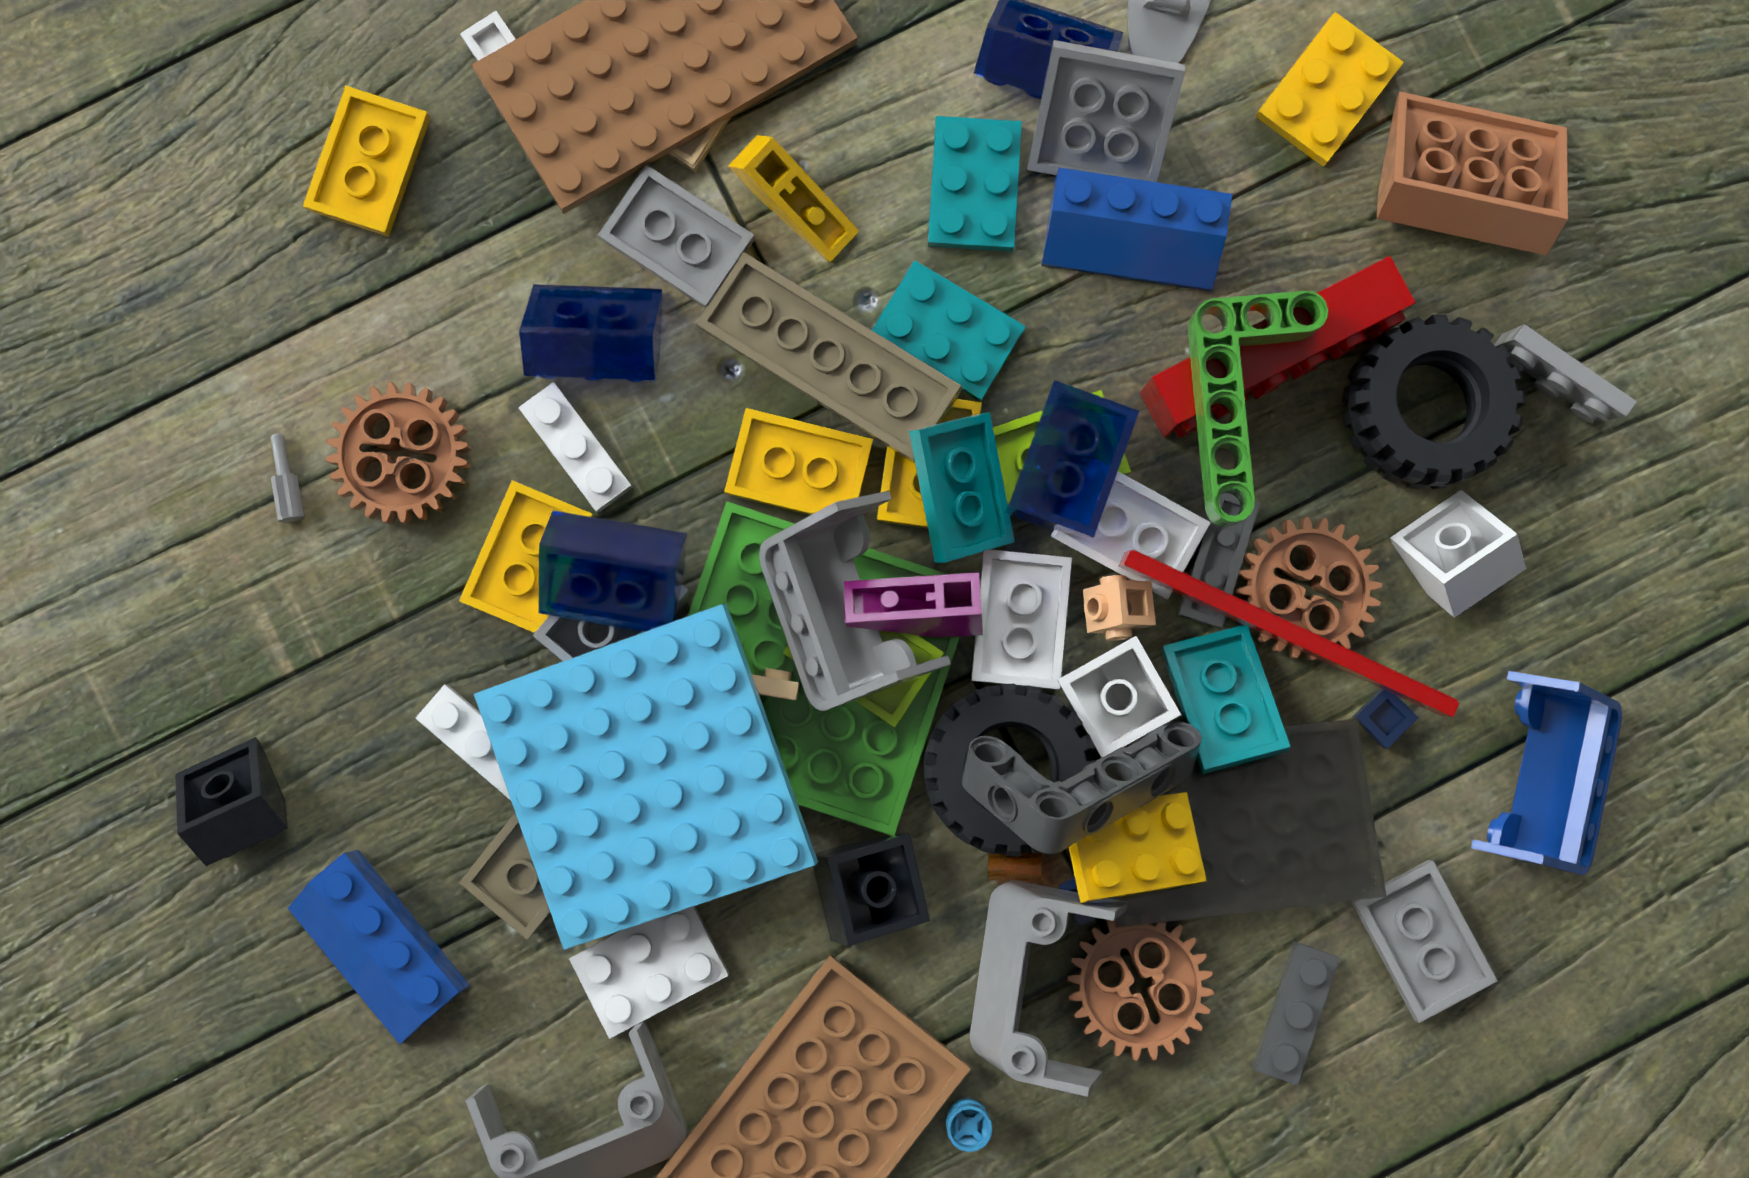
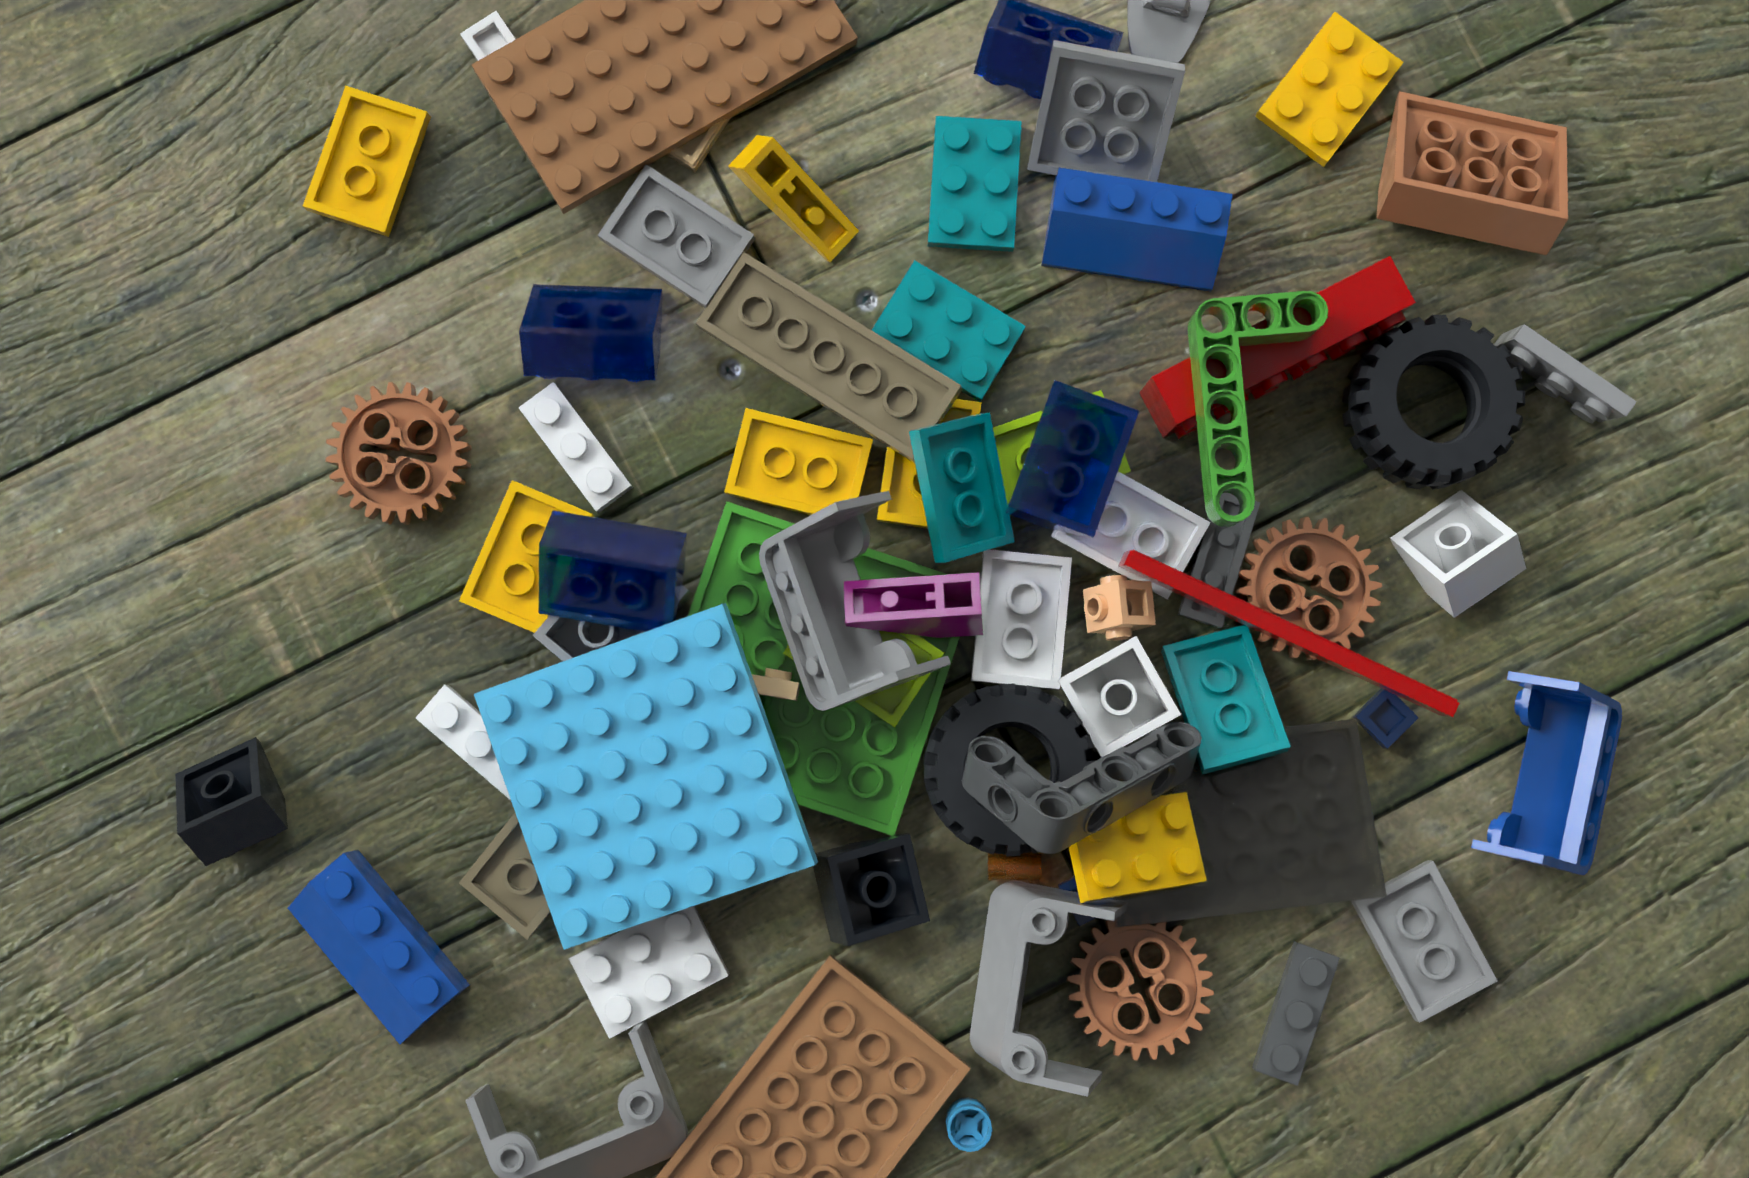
light grey axle [270,433,305,523] -> none

